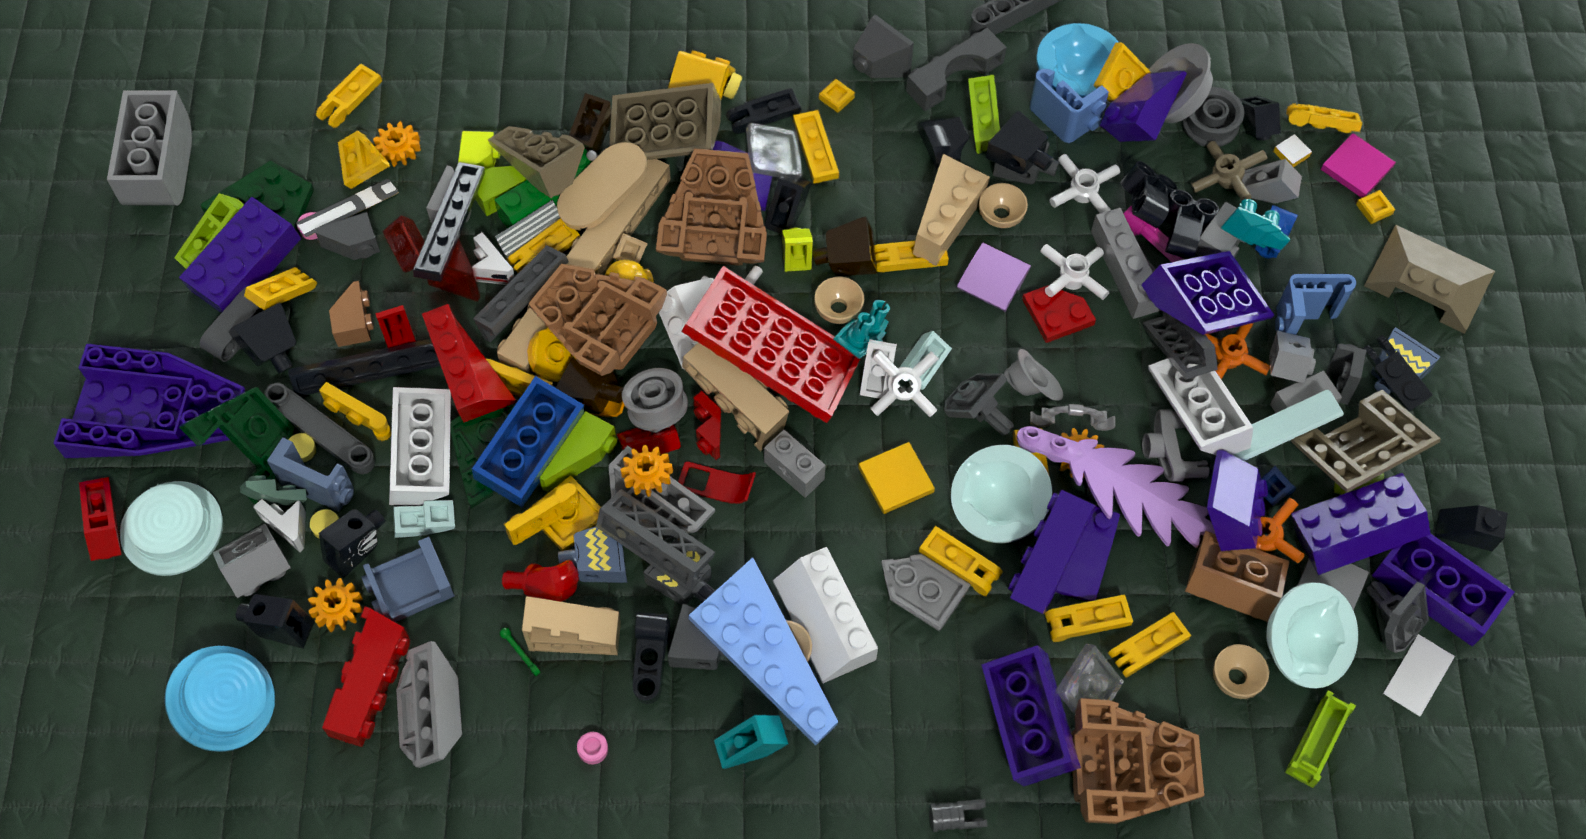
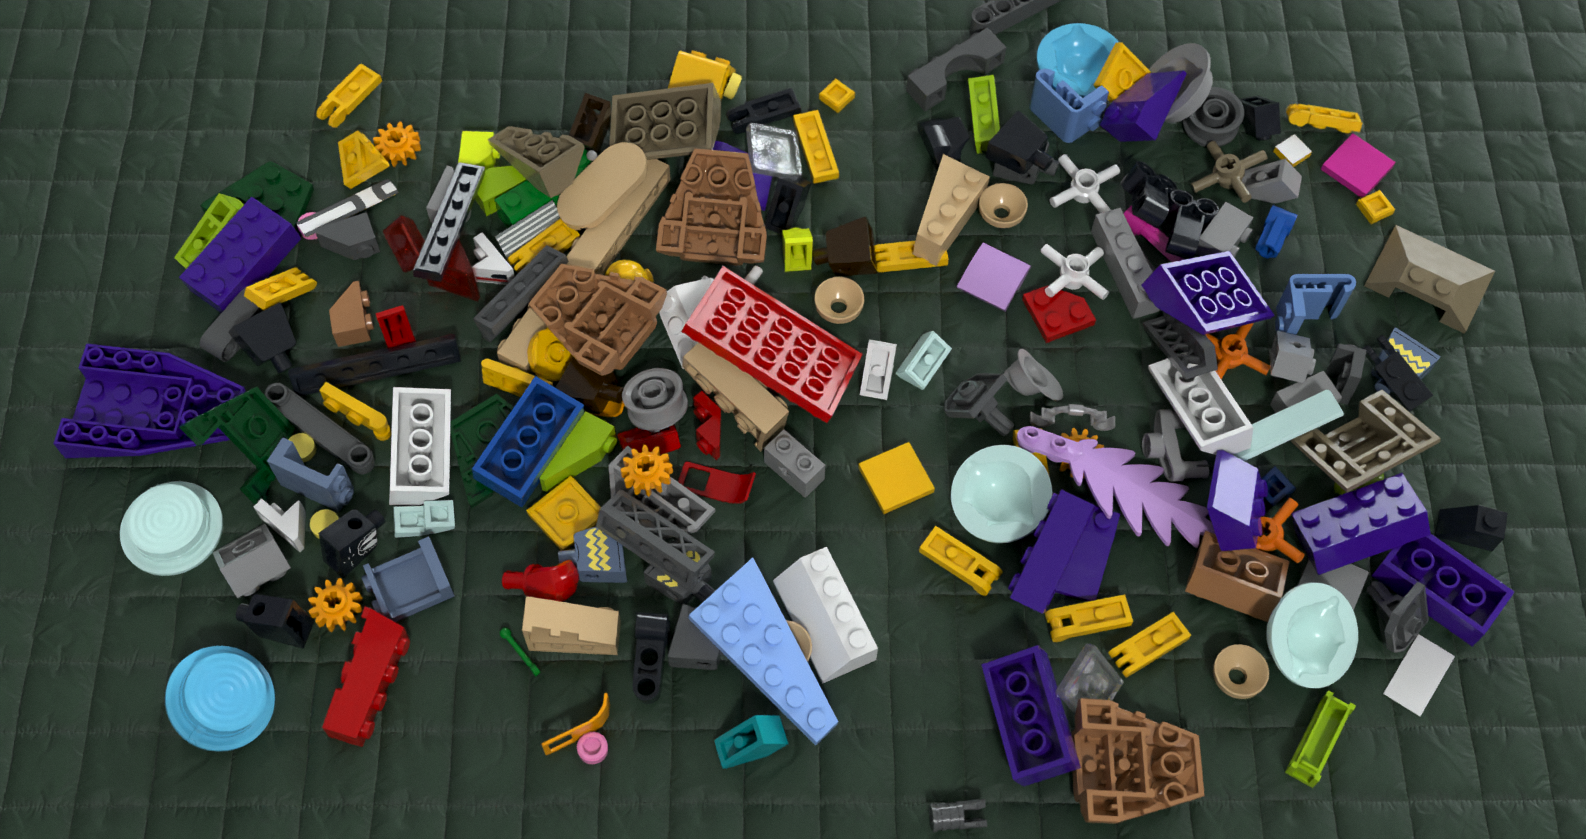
red slope [79,477,122,561] -> none
light grey brick [107,90,192,205] -> none
sand green slope [240,476,307,506] -> none
light grey wedge [396,641,462,768] -> none
red wedge [422,304,517,422] -> none
yellow hinge [504,482,580,545] -> none
tan slope [612,233,647,263] -> none
teal connector [833,300,890,359] -> none
dark grey slope [853,15,914,78] -> none
white bar [870,350,939,417] -> none
light grey tile [881,554,971,631] -> none
teal connector [1221,199,1290,250] -> none
none -> light orange piece [542,693,610,755]

